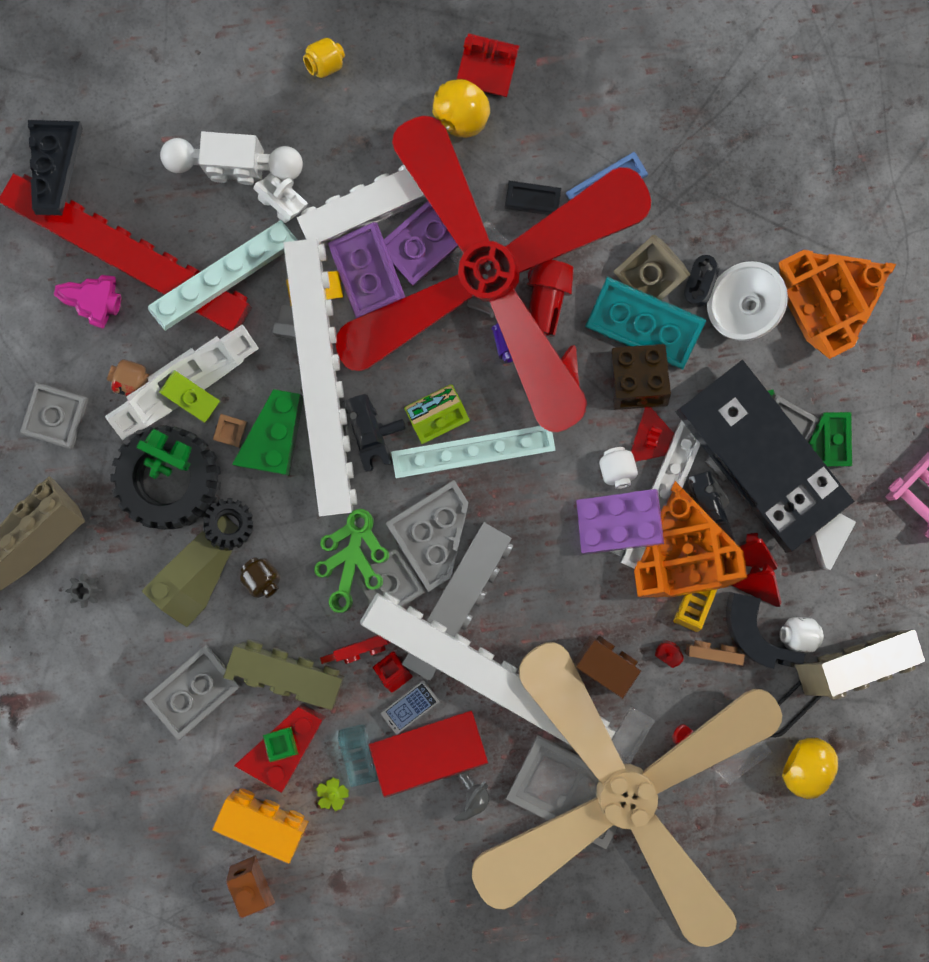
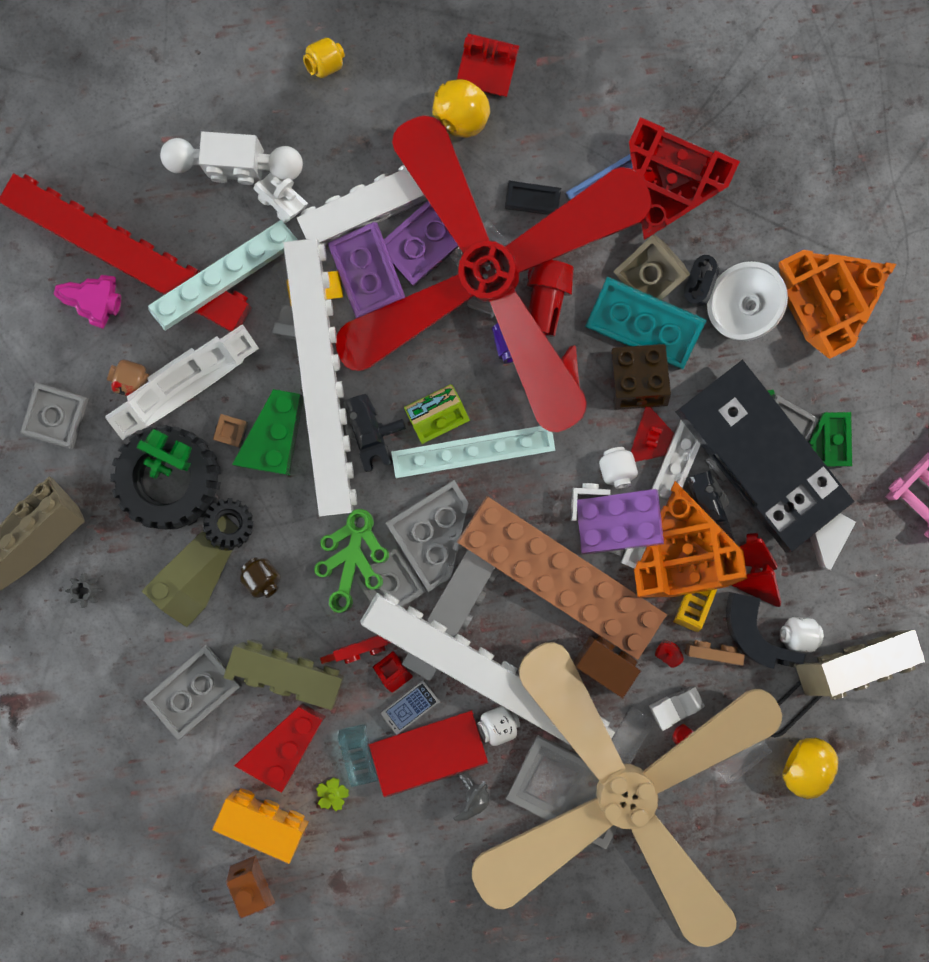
black wing [28,120,83,215] -> none
lime plate [159,370,220,423] -> none
green tile [263,727,298,762] -> none
none -> nougat plate [457,496,667,660]
none -> white head [477,706,520,746]
none -> white bracket [570,483,610,521]
none -> red wedge [629,117,740,240]
none -> leg [649,686,705,731]

